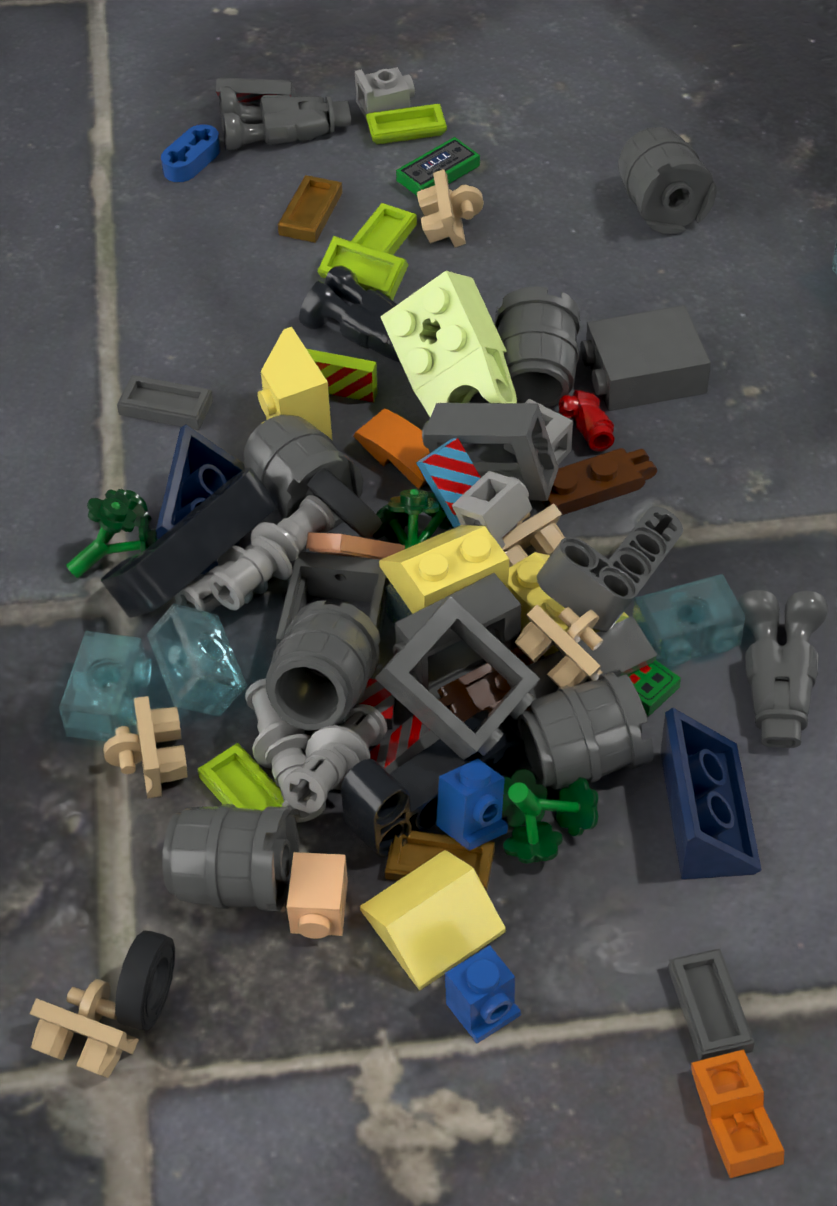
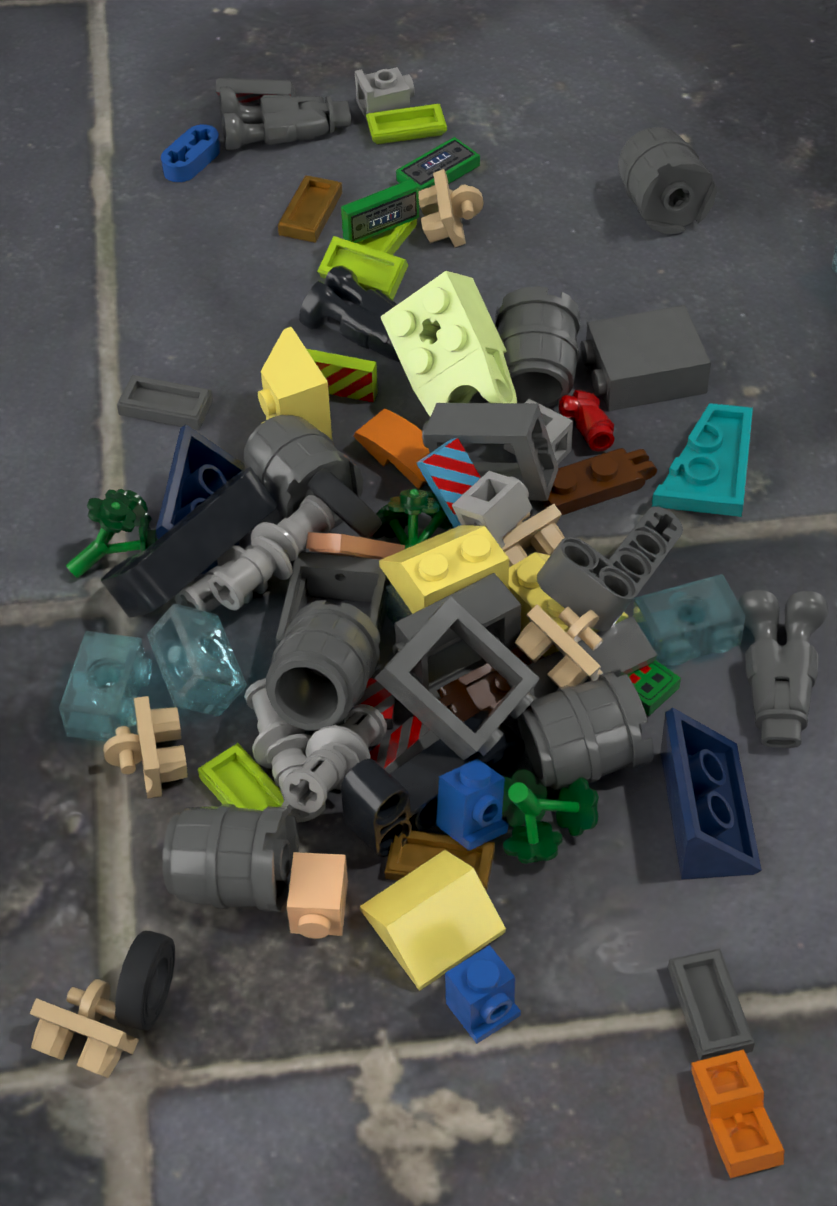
none -> tile [341,179,419,243]
none -> teal wing [652,403,753,517]

